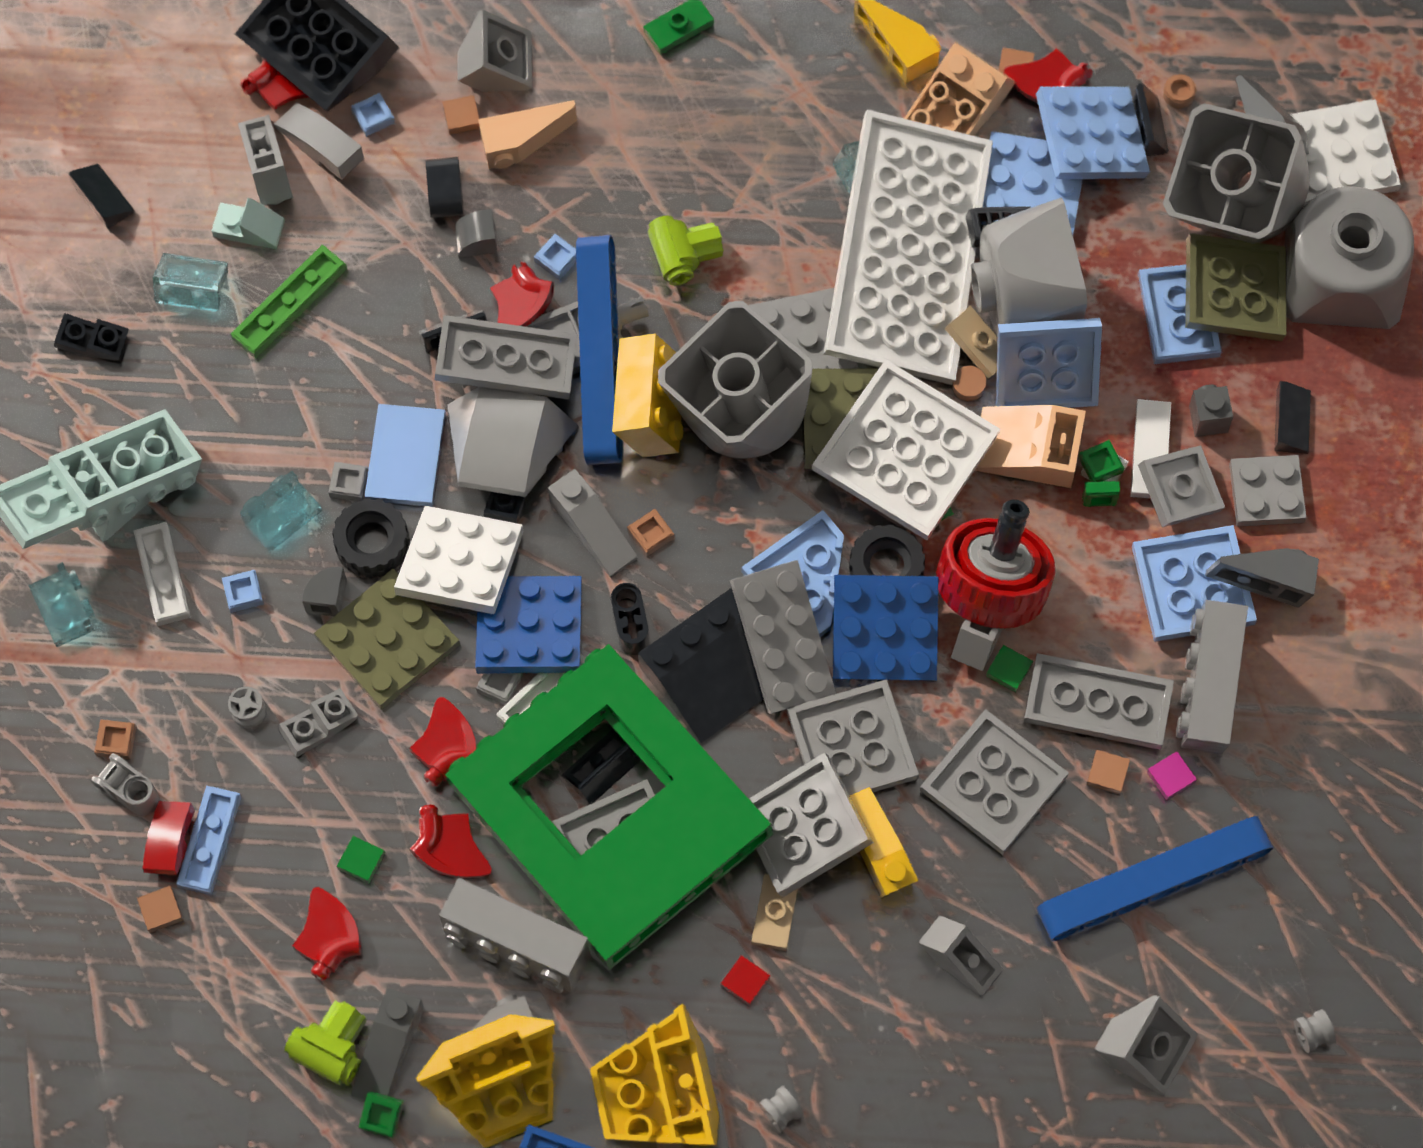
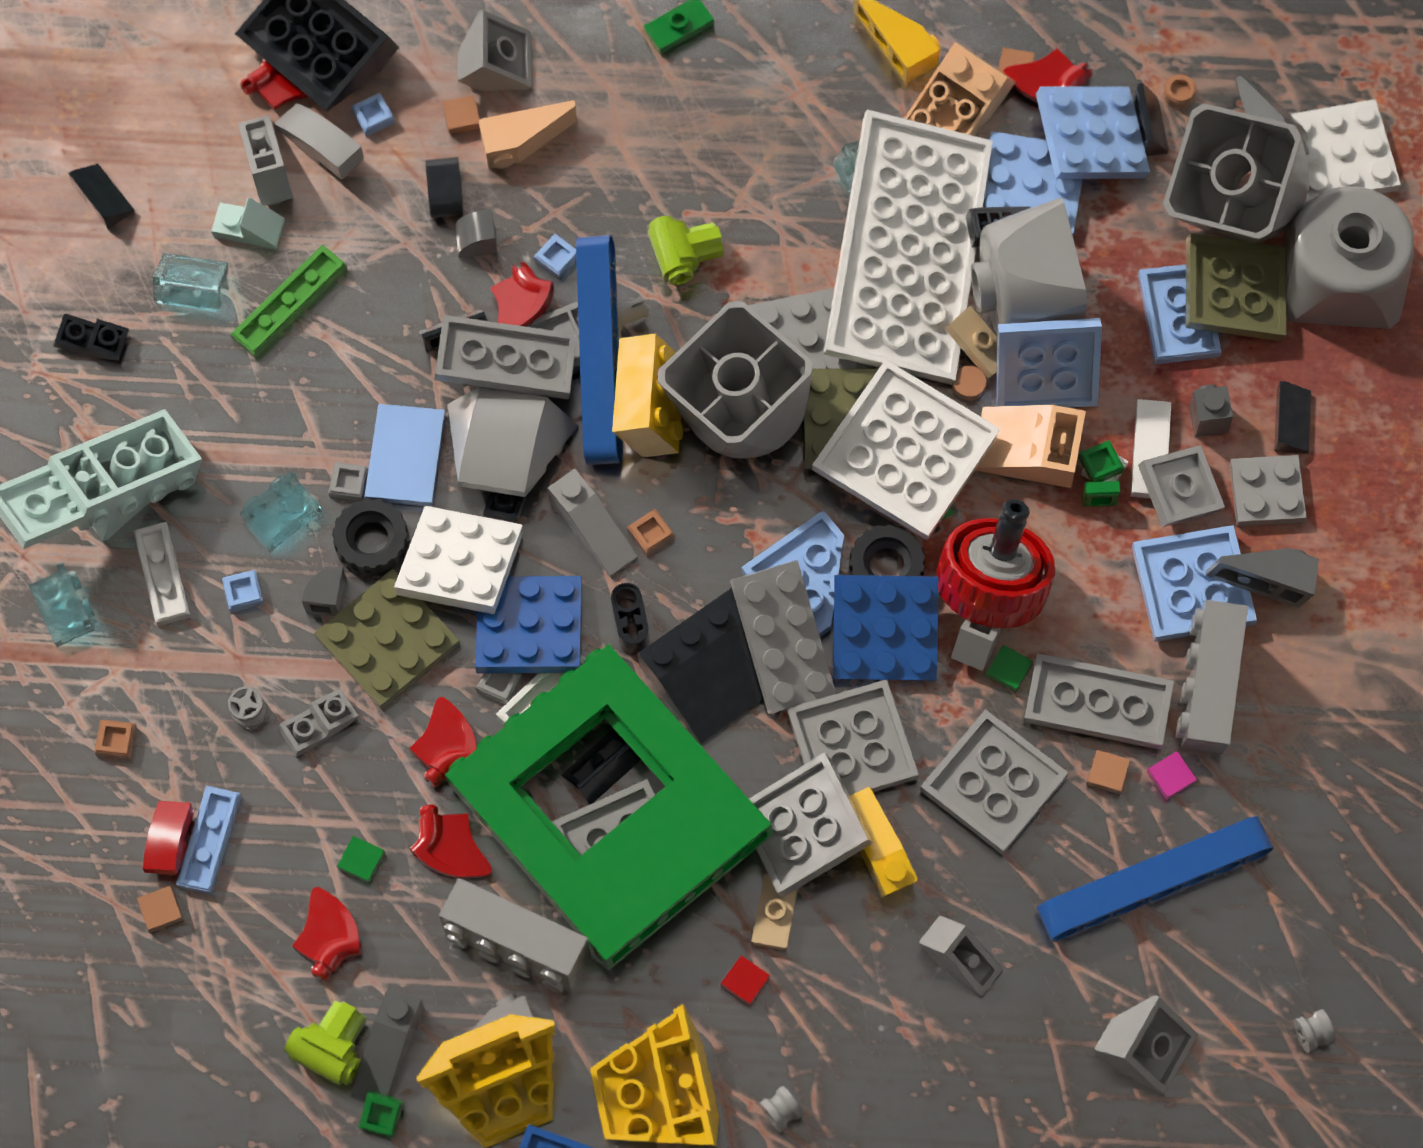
light grey piece [90,753,160,816] -> none

